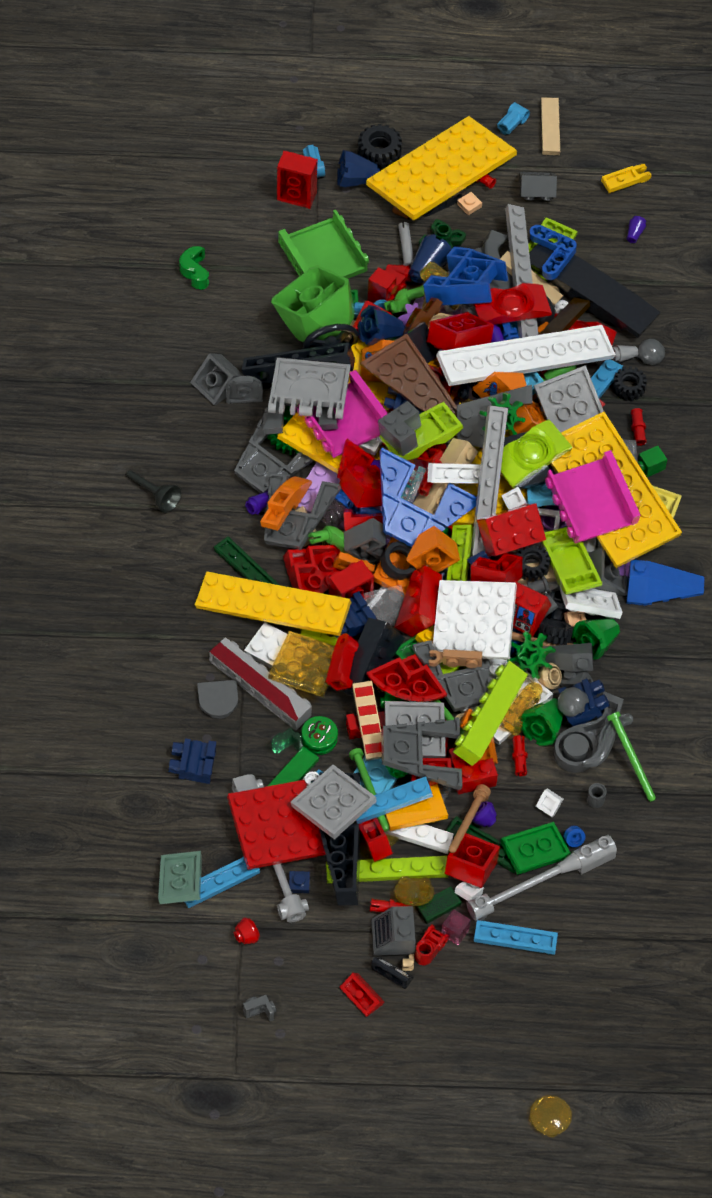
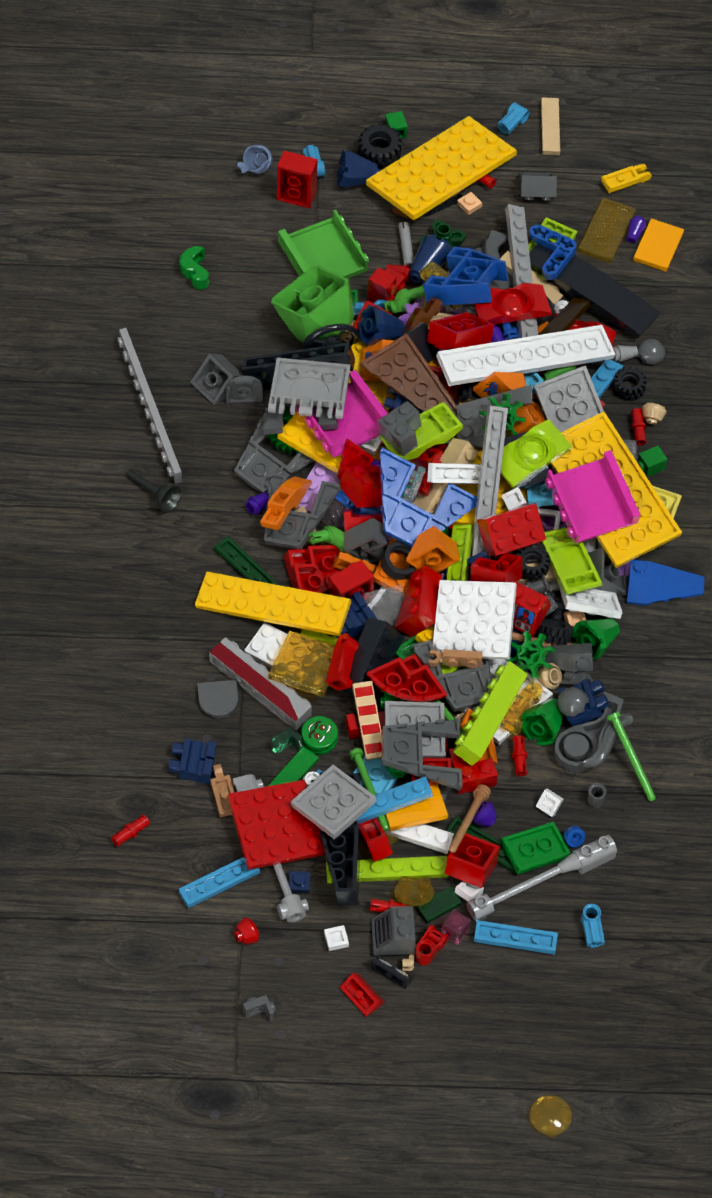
sand green plate [158,851,202,904] -> none
none -> red pin [111,814,150,847]
none -> light grey plate [117,328,182,484]
none -> medium nougat plate [210,764,235,818]
none -> sand blue hat [237,145,273,174]
none -> white plate [324,925,349,951]
none -> green brick [385,111,408,139]
none -> clear yellow tile [578,198,636,264]
none -> dark azure piece [580,904,605,948]
none -> light orange tile [633,218,684,272]
none -> tan cone [642,403,667,425]

